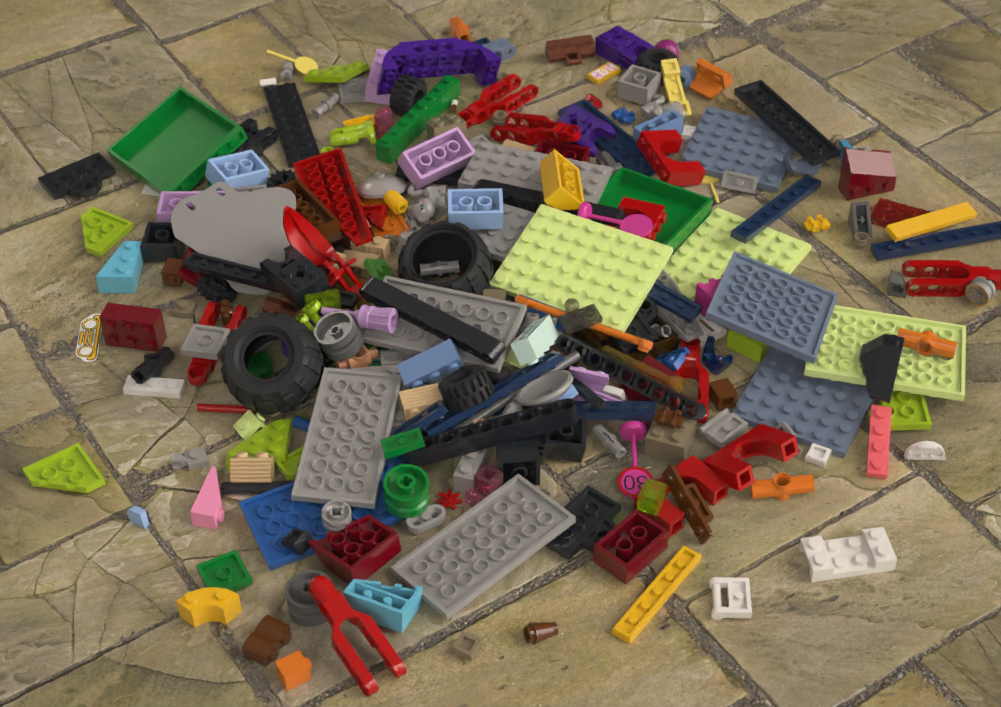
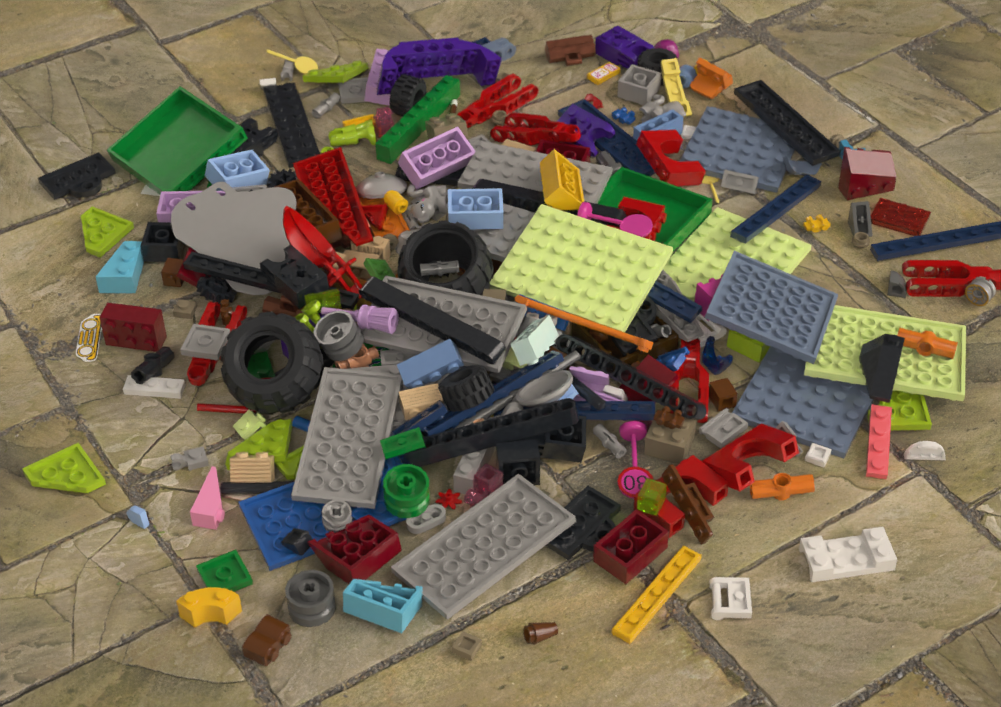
orange brick [275,650,312,691] -> none
red piece [309,575,407,697] -> none
orange piece [449,16,471,41] -> none
clear smoke plate [559,298,602,335] -> none
clear yellow piece [603,345,685,392] -> none
yellow tile [885,202,977,242] -> none

